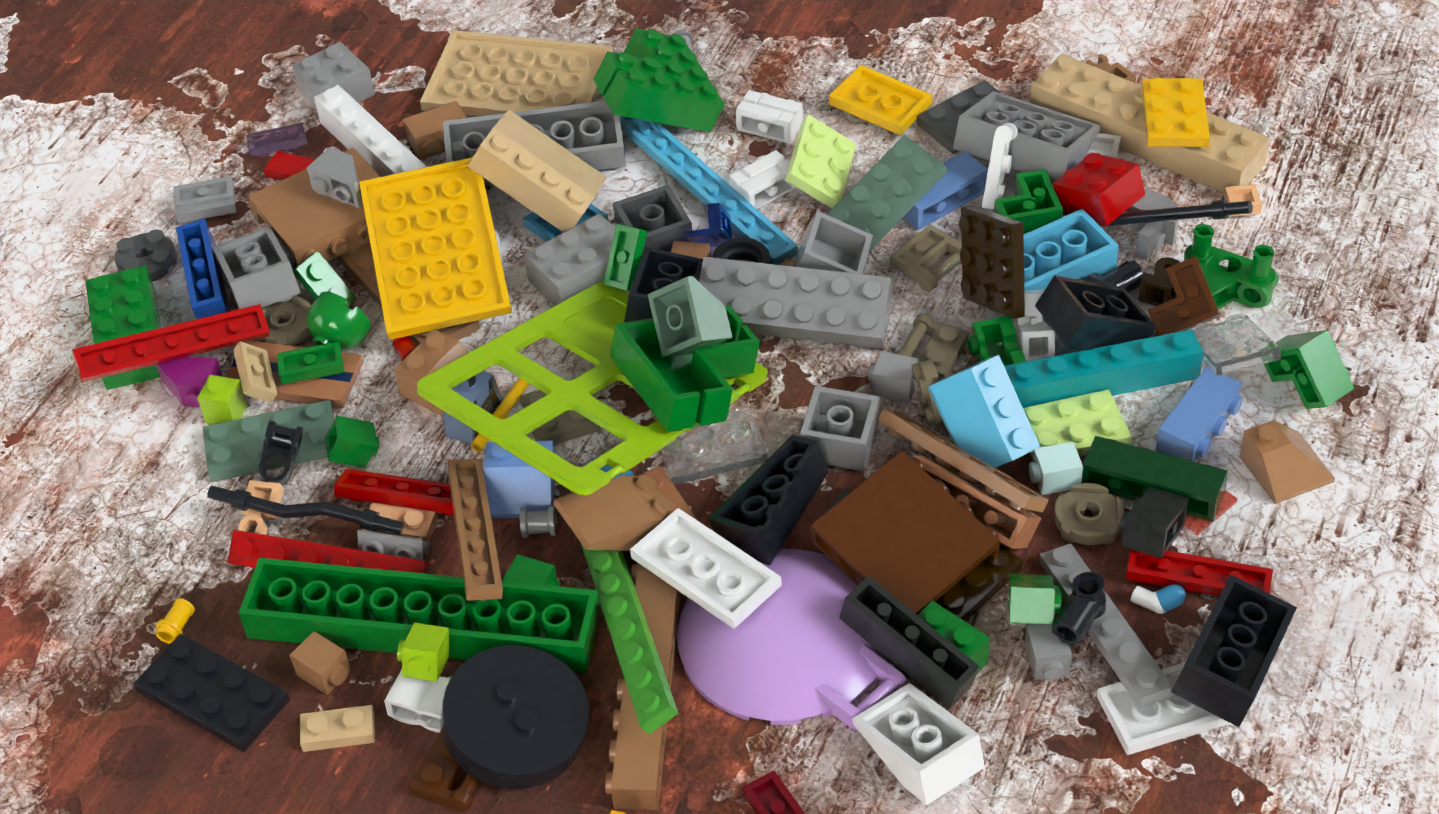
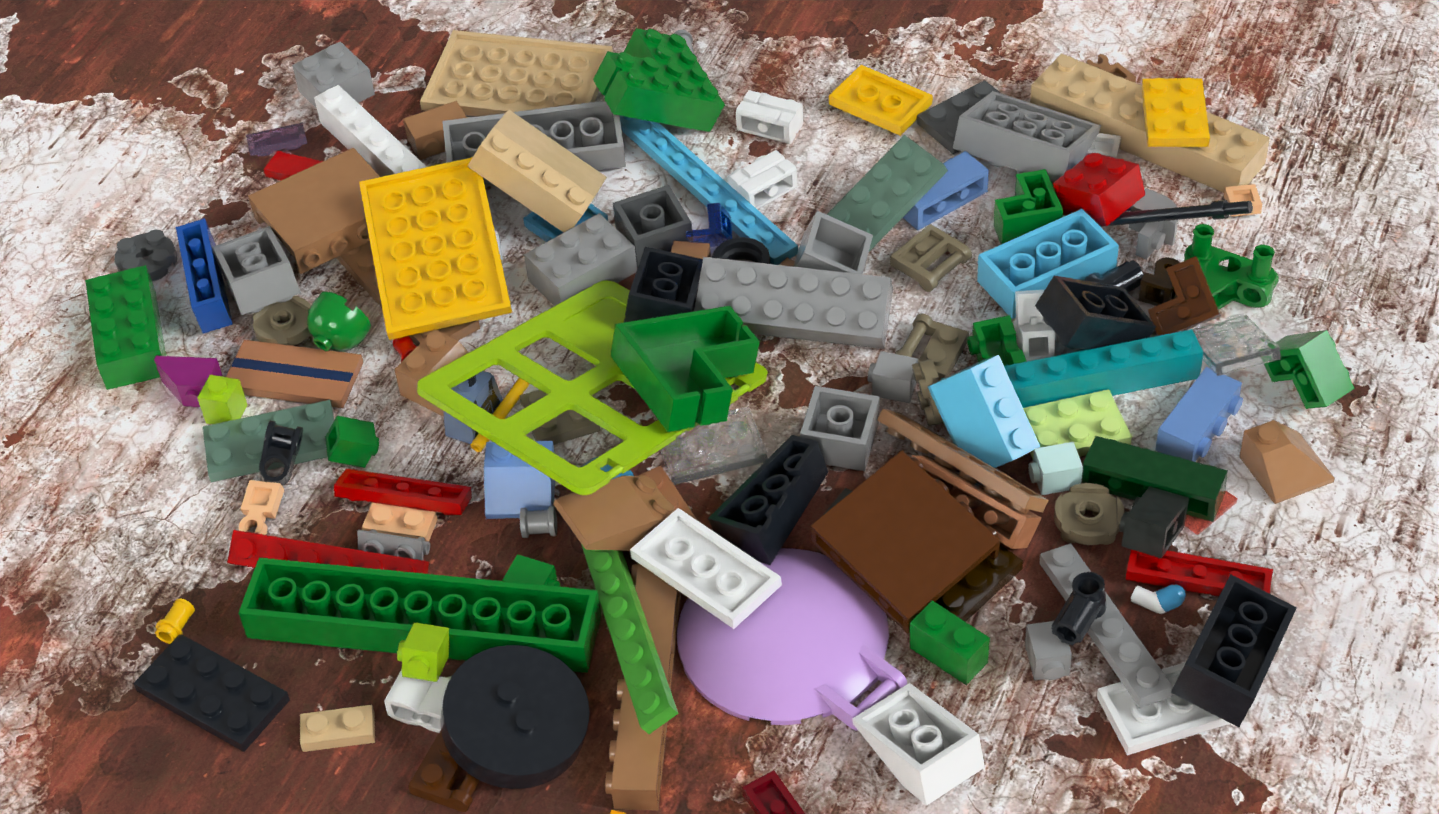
red plate [72,304,270,383] -> none
light grey plate [173,176,237,223] -> none
black bar [207,485,404,535] -> none
tan plate [233,341,278,403] -> none
green plate [277,341,345,384] -> none
medium nougat brick [290,631,351,695] -> none
plate [293,251,357,307] -> none
light grey slope [307,147,363,208] -> none
medium nougat plate [448,459,503,601] -> none
green plate [604,224,647,291] -> none
sand green slope [648,276,732,358] -> none
yellowish green plate [785,114,856,209] -> none
pearl dark grey brick [839,575,980,709] -> none
dark brown plate [959,205,1025,319] -> none
white plate [982,123,1018,210] -> none
brick [1008,574,1061,624] -> none

